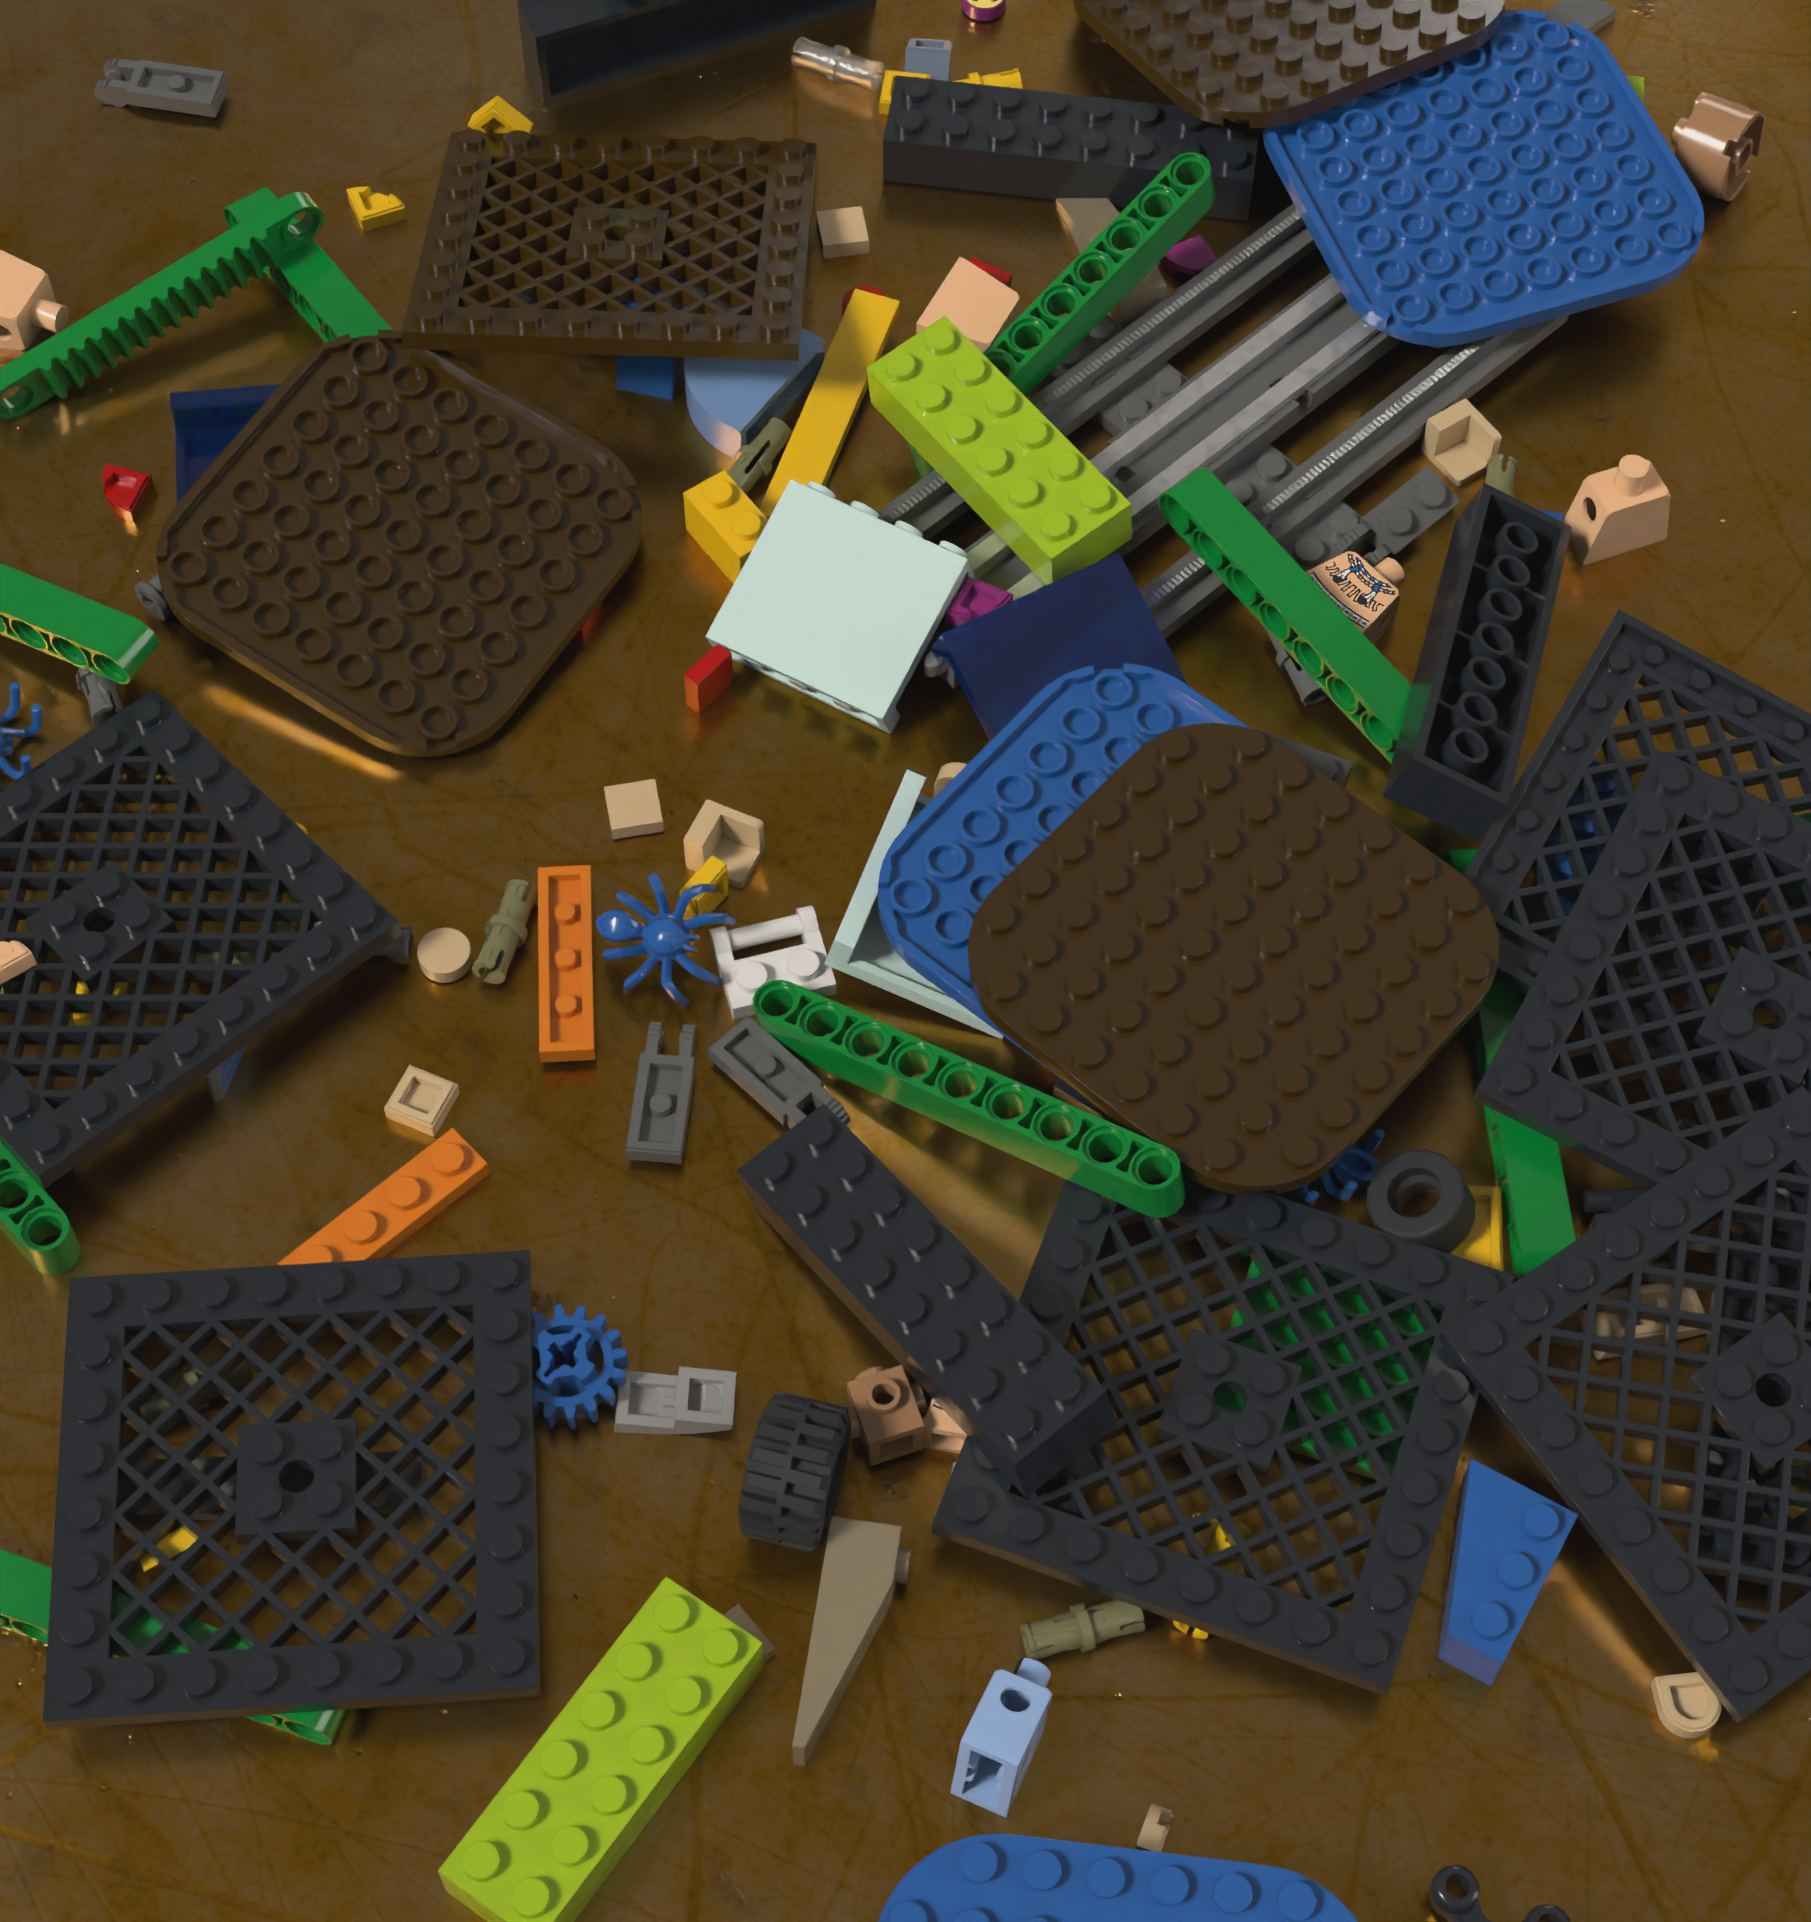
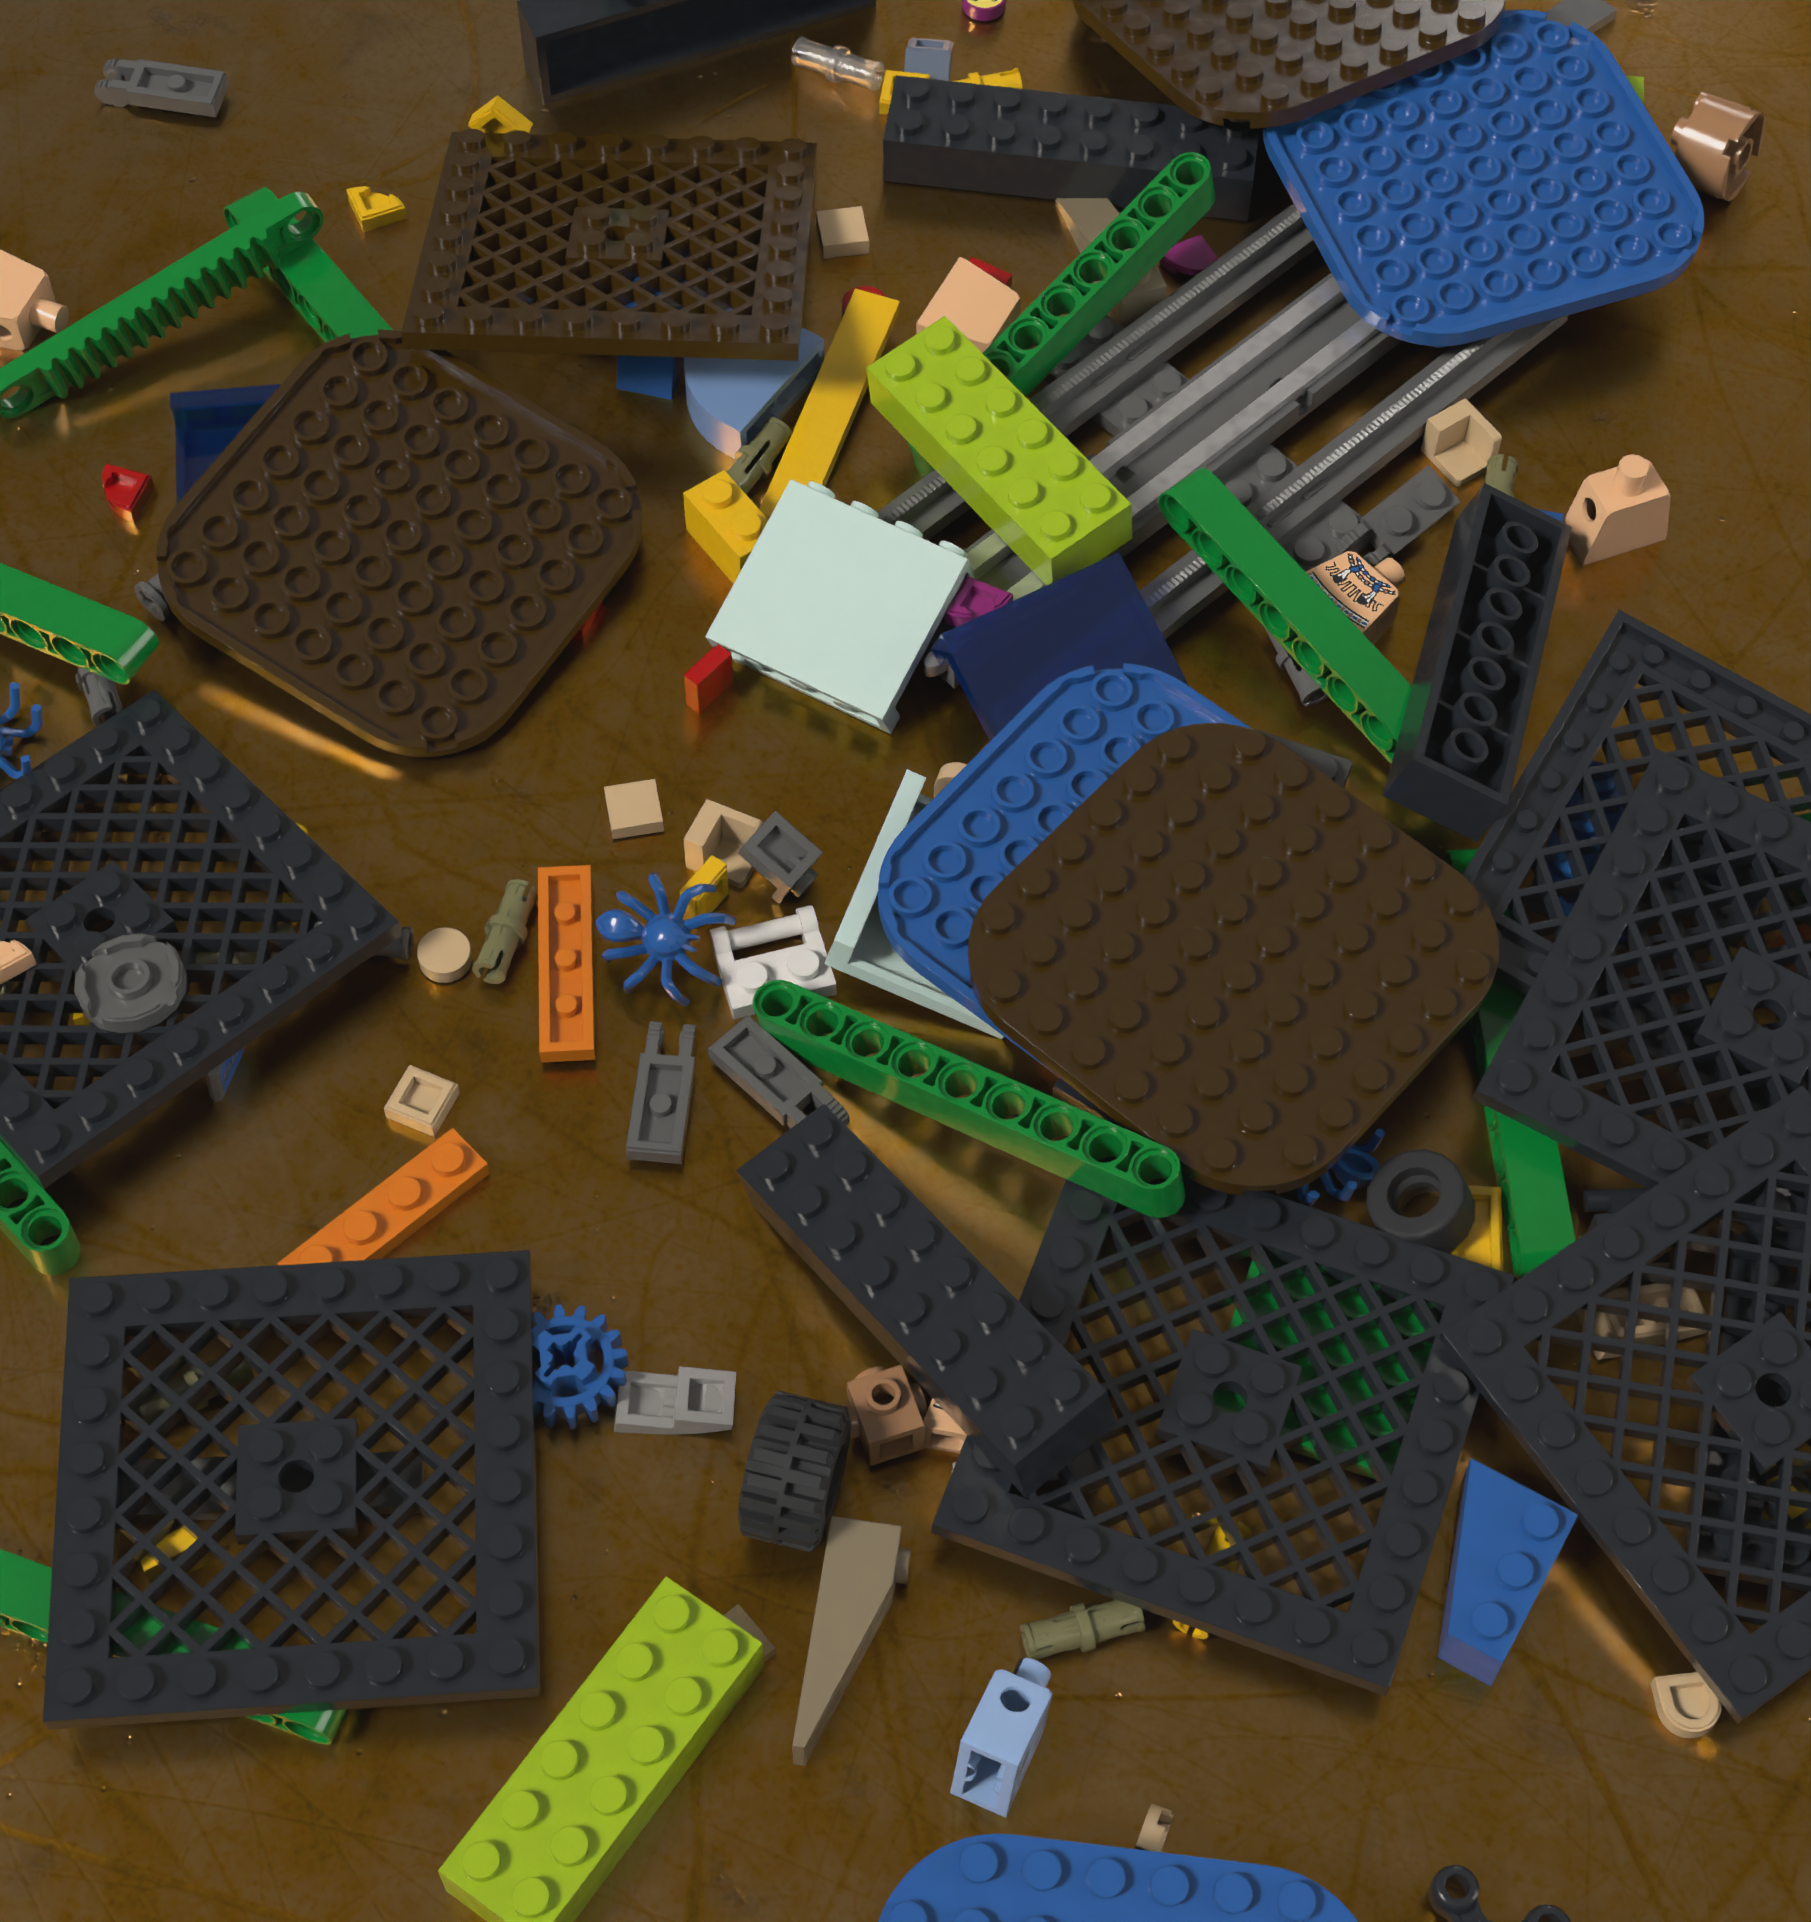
none -> dark grey tile [74,934,187,1033]
none -> dark grey bracket [738,811,823,904]

